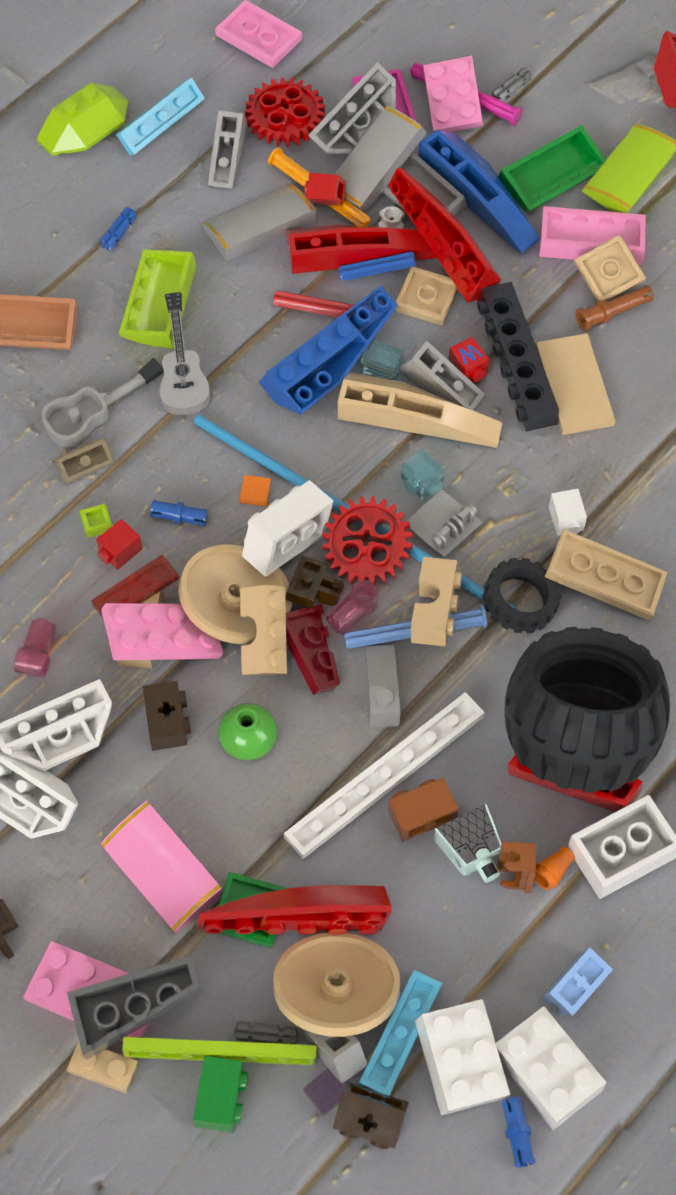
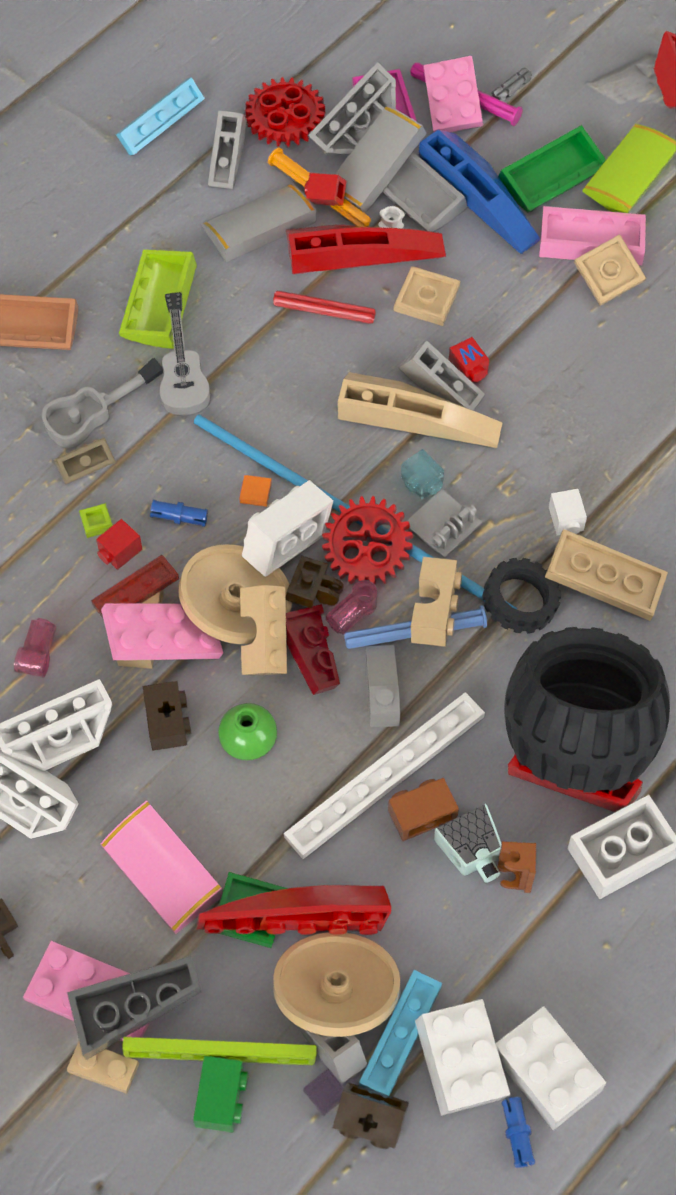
lime wedge [36,82,129,156] -> none
blue axle [100,207,137,250] -> none
bright pink plate [215,0,302,68] -> none
dark grey axle [235,1021,298,1044] -> none
blue wedge [258,285,398,415] -> none
blue axle [339,252,416,281] -> none
clear light blue brick [361,340,404,380] -> none
red wedge [388,167,502,303] -> none
black brick [477,281,559,432] -> none
orange cone [534,846,575,890] -> none
tan tile [536,333,615,435] -> none
light blue hinge [541,948,613,1016] -> none
dark orange pin [576,285,654,331] -> none

